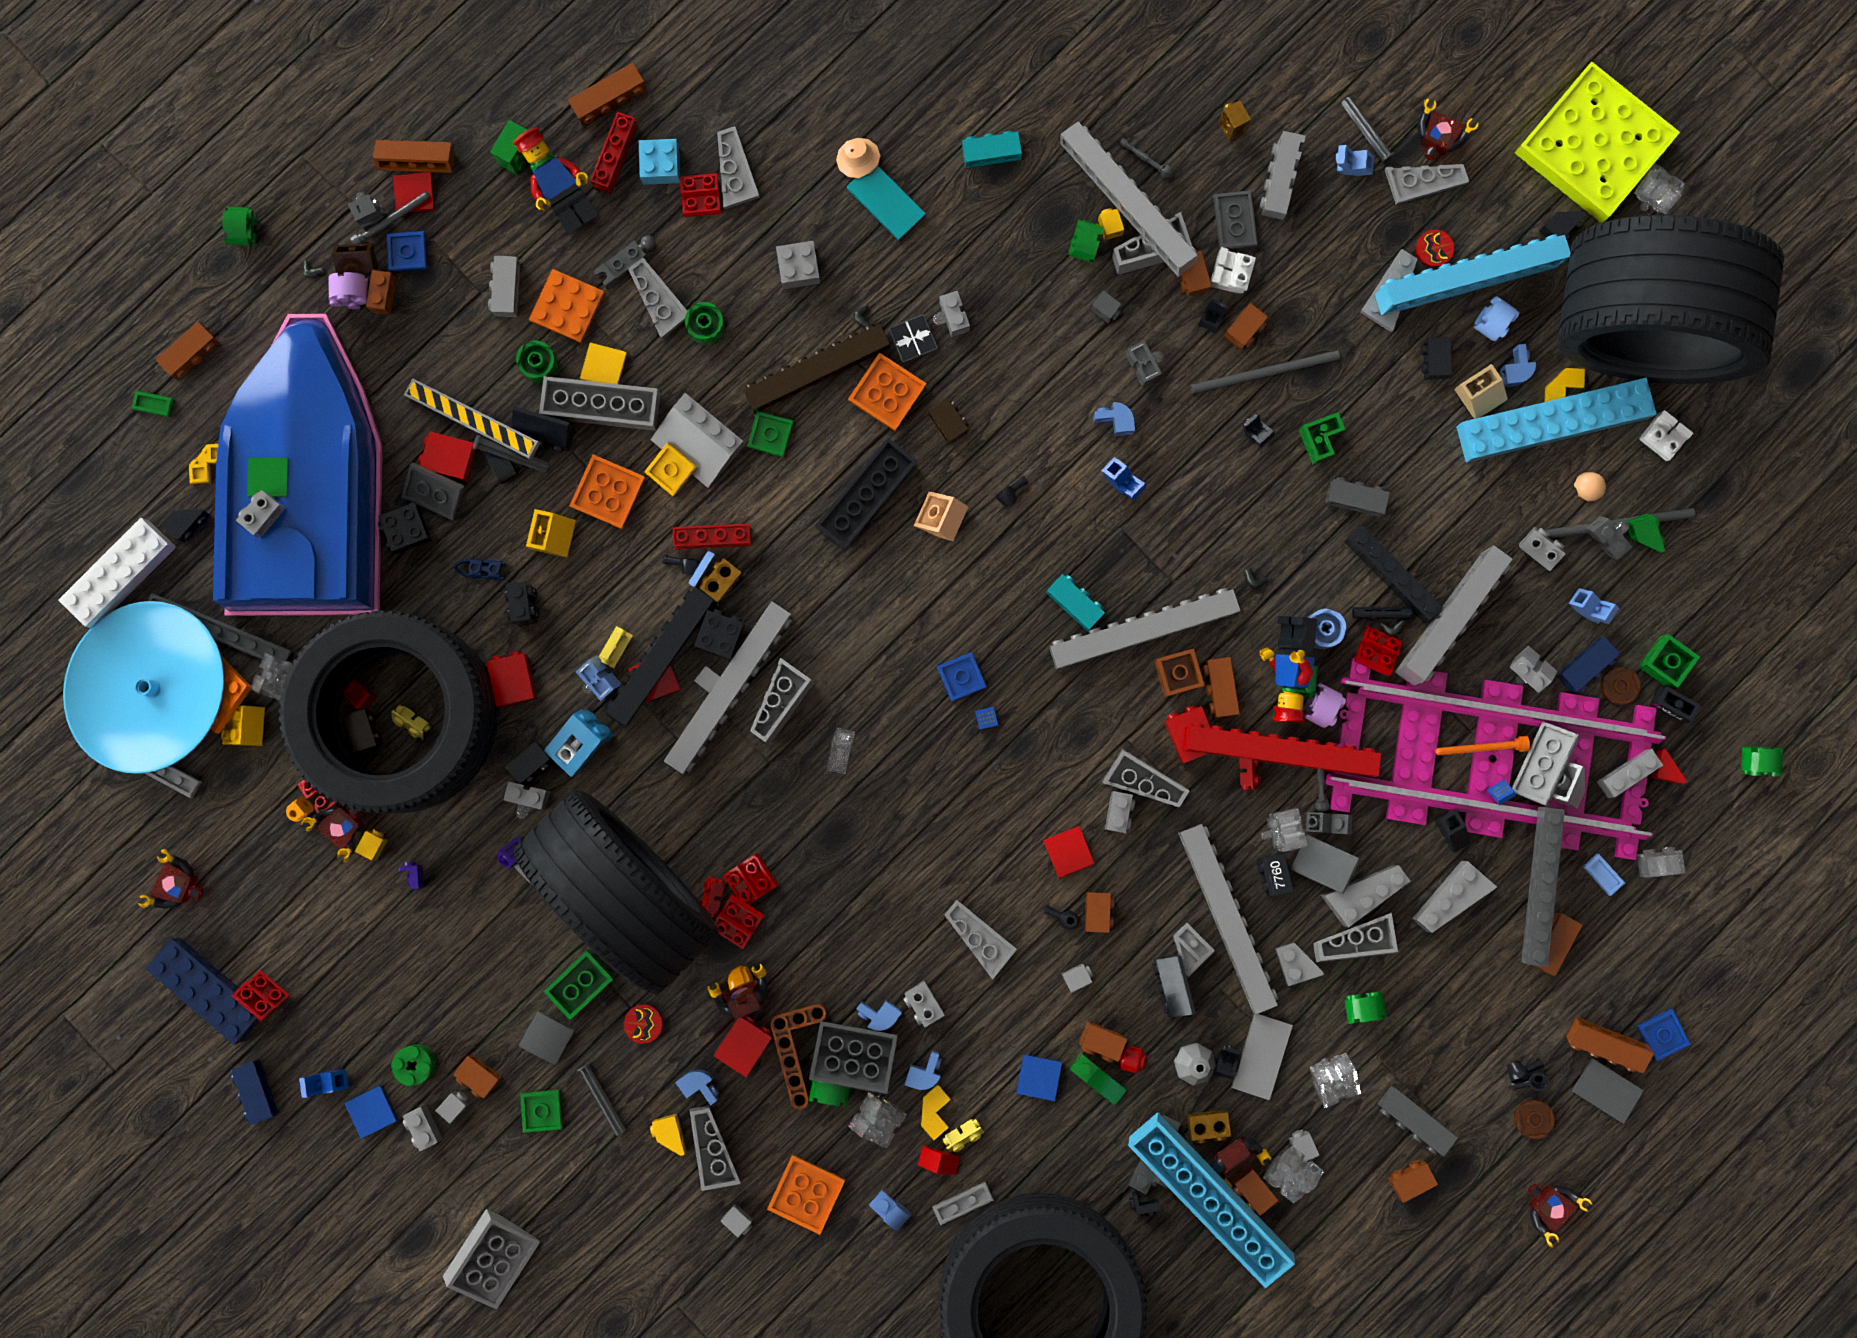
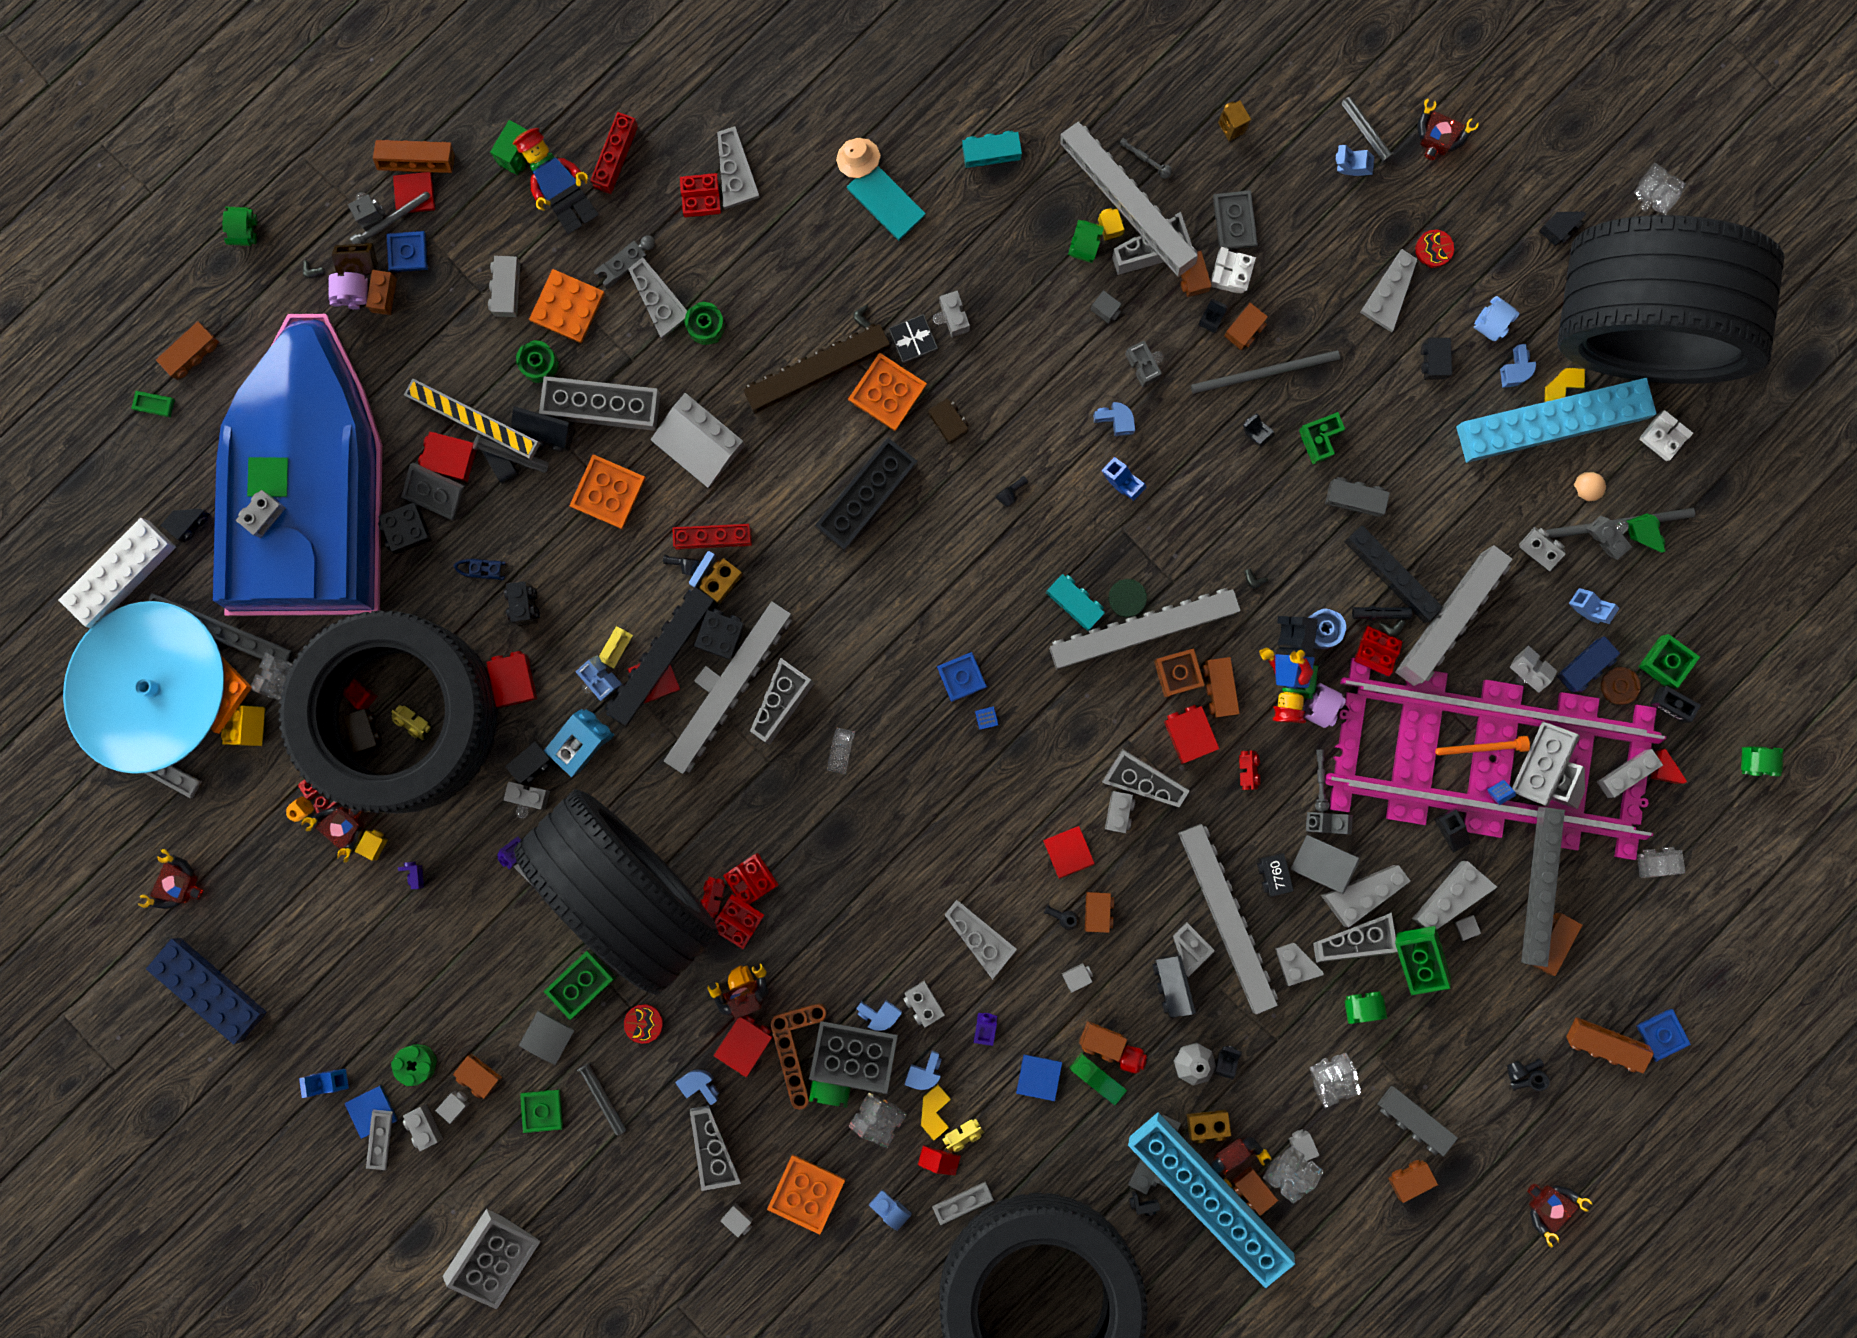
yellow tile [189,444,218,485] -> none
dark blue brick [231,1059,279,1125] -> none
red slope [232,970,290,1021] -> none
yellow slope [526,509,576,558] -> none
dark orange brick [568,62,646,125] -> none
yellow tile [580,343,627,384] -> none
medium azure brick [639,139,680,185] -> none
yellow tile [644,443,697,496] -> none
yellow slope [650,1114,687,1156] -> none
green tile [747,411,794,458] -> none
light grey brick [776,241,820,289] -> none
light nougat slope [914,491,968,541] -> none
red brick [1184,723,1381,777] -> none
light grey tile [1231,1014,1293,1100] -> none
light grey wedge [1260,131,1306,220] -> none
clear brick [1261,808,1307,852] -> none
medium azure brick [1375,234,1570,316] -> none
light grey wing [1385,164,1469,205] -> none
tan slope [1454,364,1508,419] -> none
reddish brown tile [1514,1099,1555,1140] -> none
neon yellow container [1515,61,1680,223] -> none
dark grey tile [1572,1058,1644,1124] -> none
light blue tile [1583,854,1625,896] -> none
none -> light grey tile [366,1109,393,1170]
none -> dark purple bracket [974,1013,997,1046]
none -> clear green tile [1108,579,1147,617]
none -> green brick [1395,926,1451,995]
none -> light grey tile [1454,915,1481,941]

